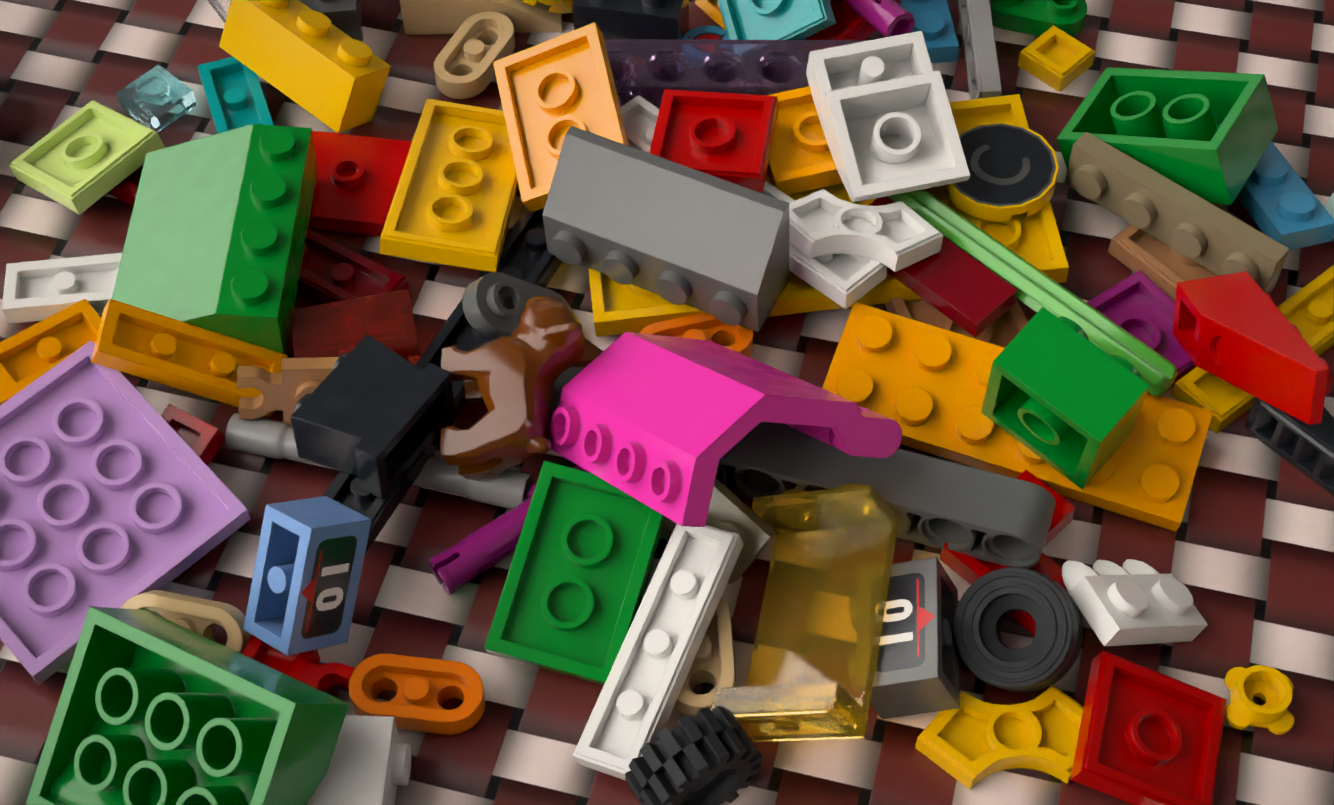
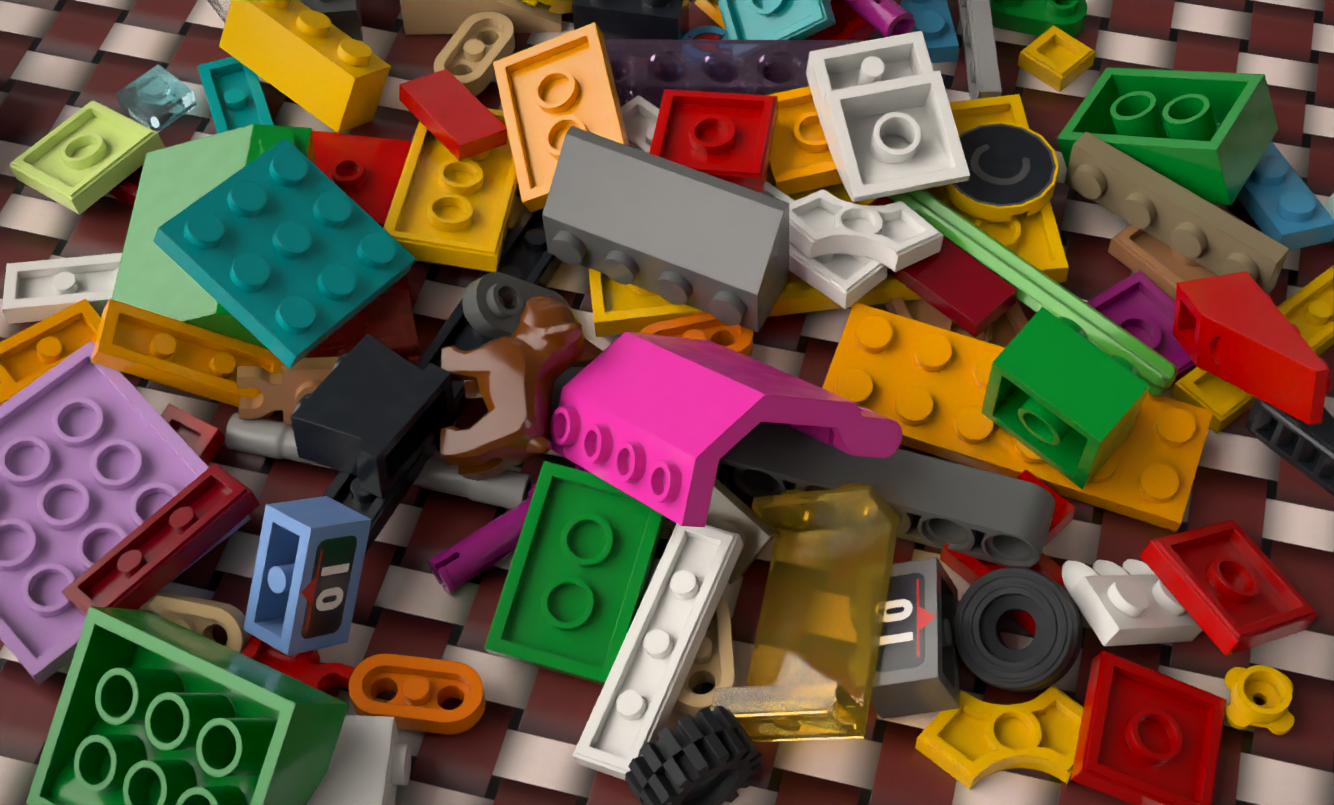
none -> dark red tile [61,463,260,618]
none -> teal plate [153,138,416,369]
none -> red tile [399,69,507,161]
none -> red plate [1139,519,1318,656]

